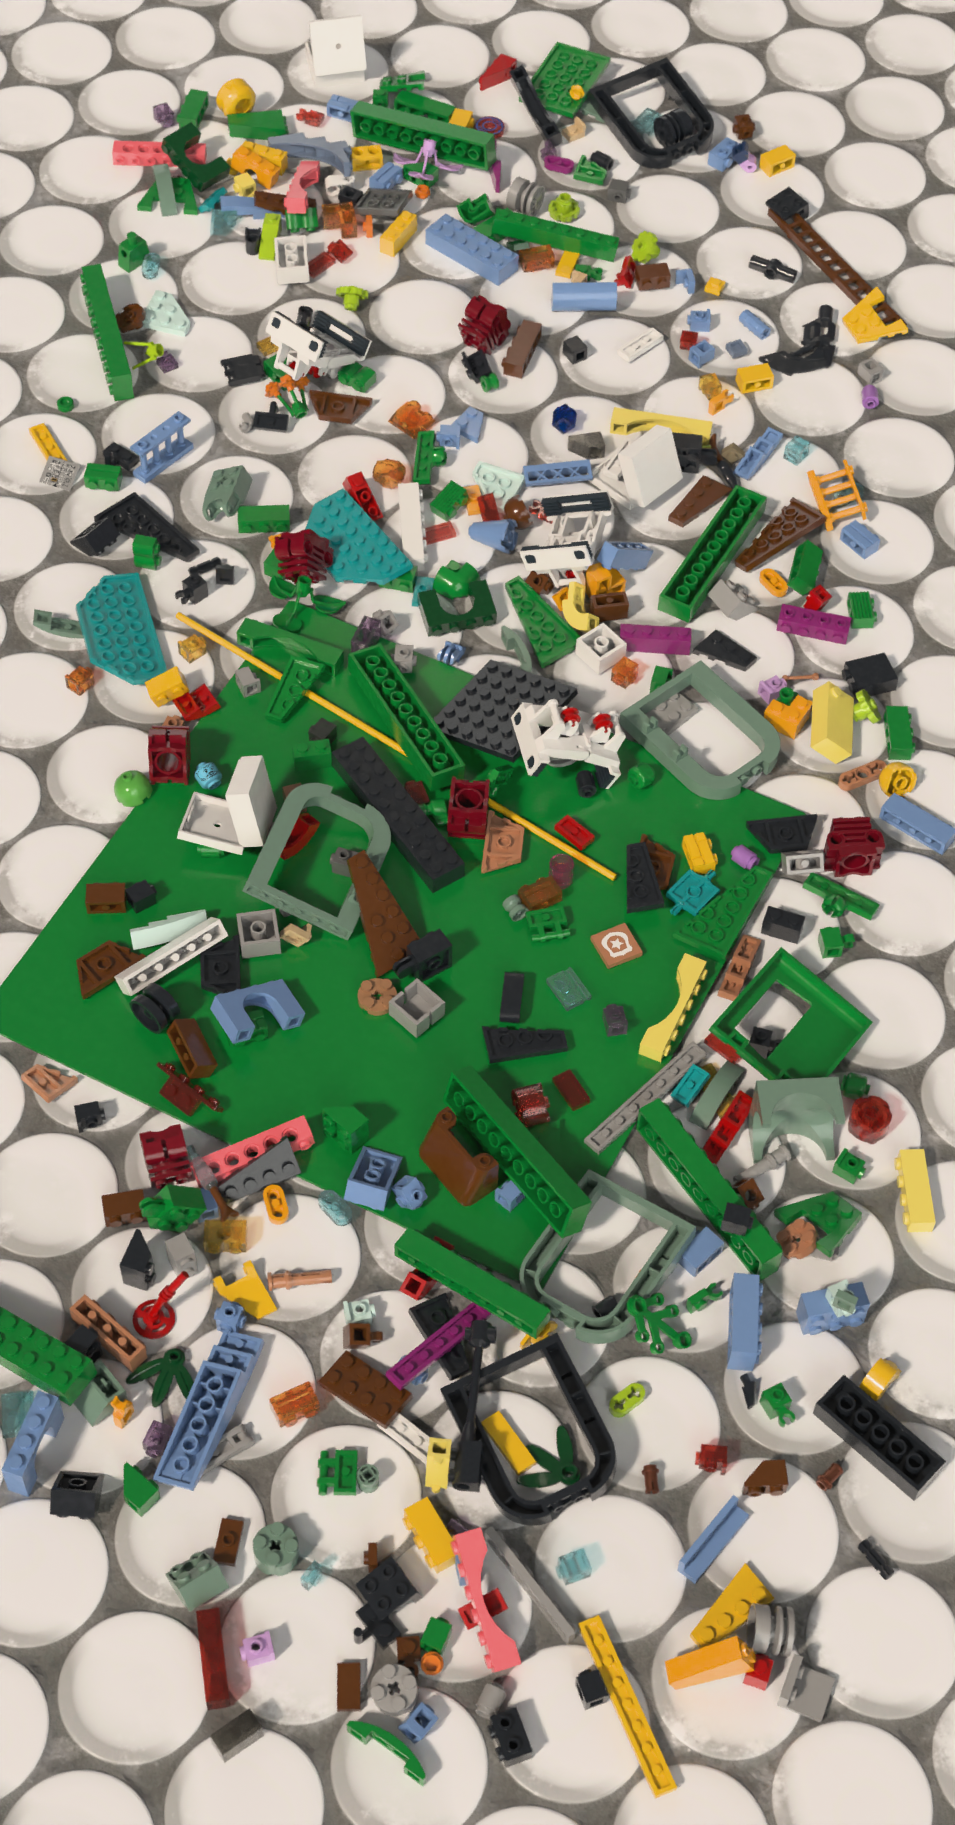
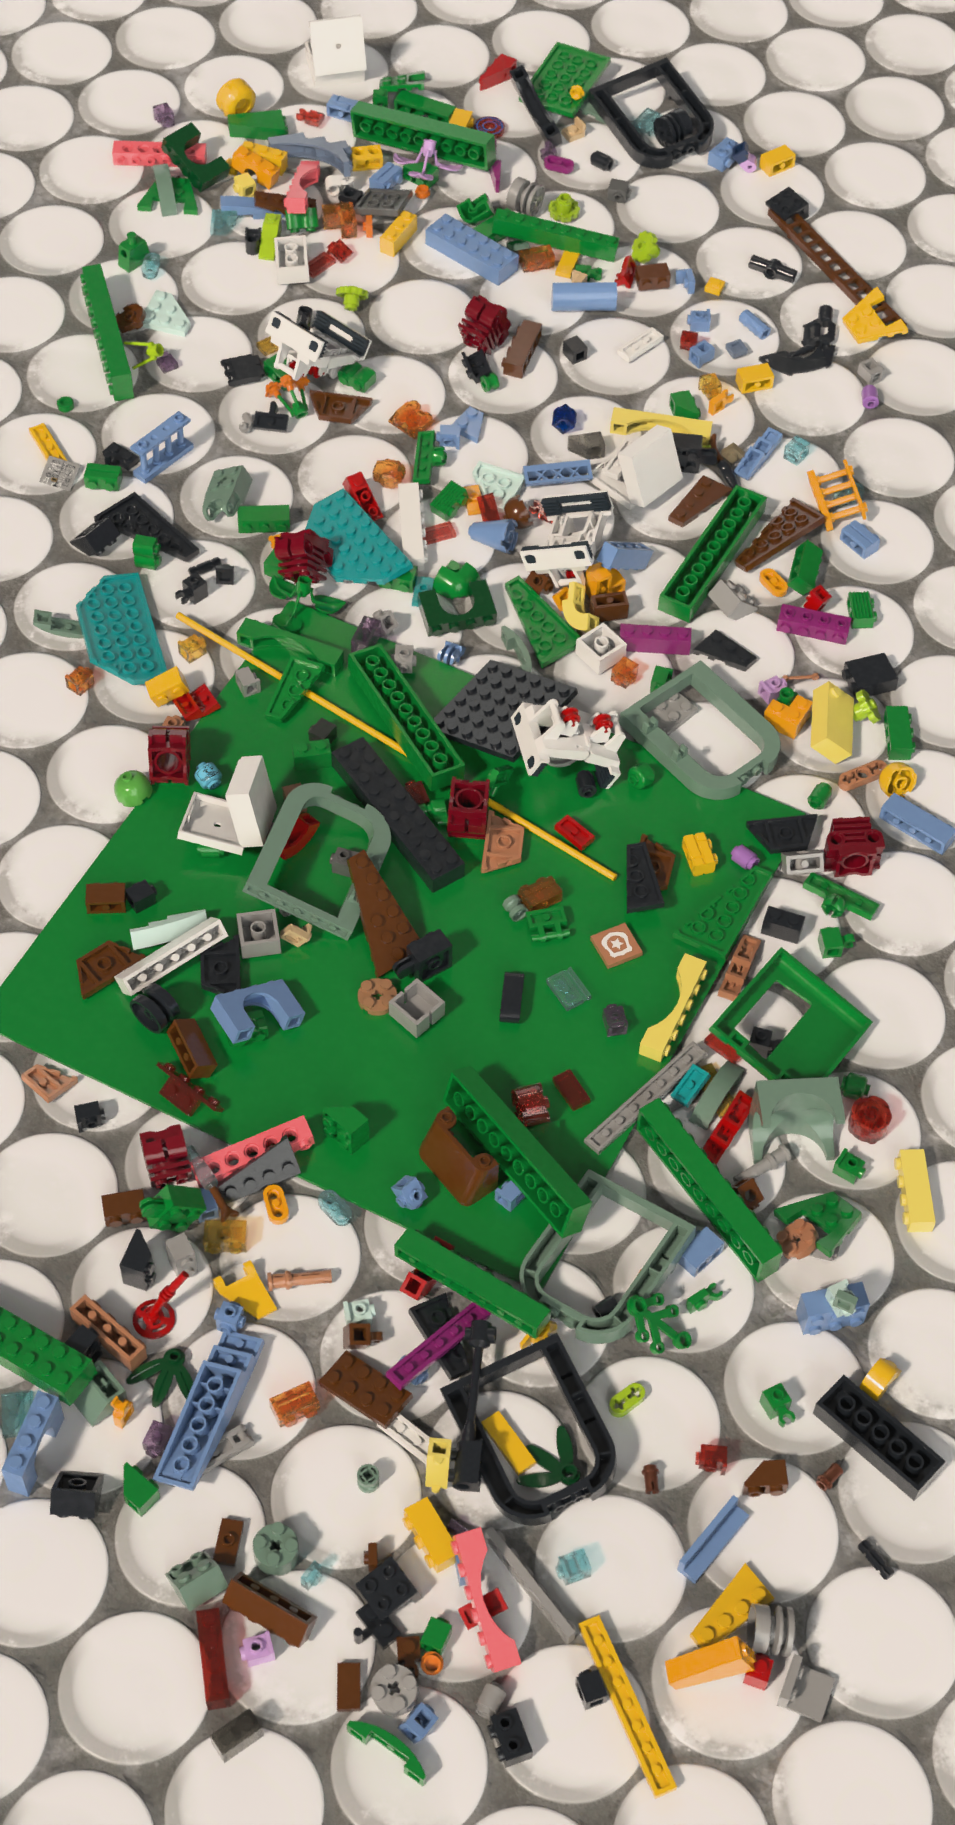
green brick [177,89,209,129] -> none
teal plate [198,186,227,213] -> none
green plate [316,1450,358,1496] -> none
medium blue slope [344,1146,403,1211] -> none
black wing [482,1026,568,1064] -> none
clear pink wheel [548,854,574,889] -> none
green wing [573,155,607,186] -> none
teal plate [666,869,720,916] -> none
black brick [720,1202,754,1236] -> none
medium blue brick [727,1273,763,1371] -> none
reddish brown brick [732,114,755,140] -> none
black bar [740,1374,756,1410] -> none
none -> reddish brown brick [222,1572,318,1648]
none -> green slope [669,390,701,420]
none -> green brick [807,782,832,809]

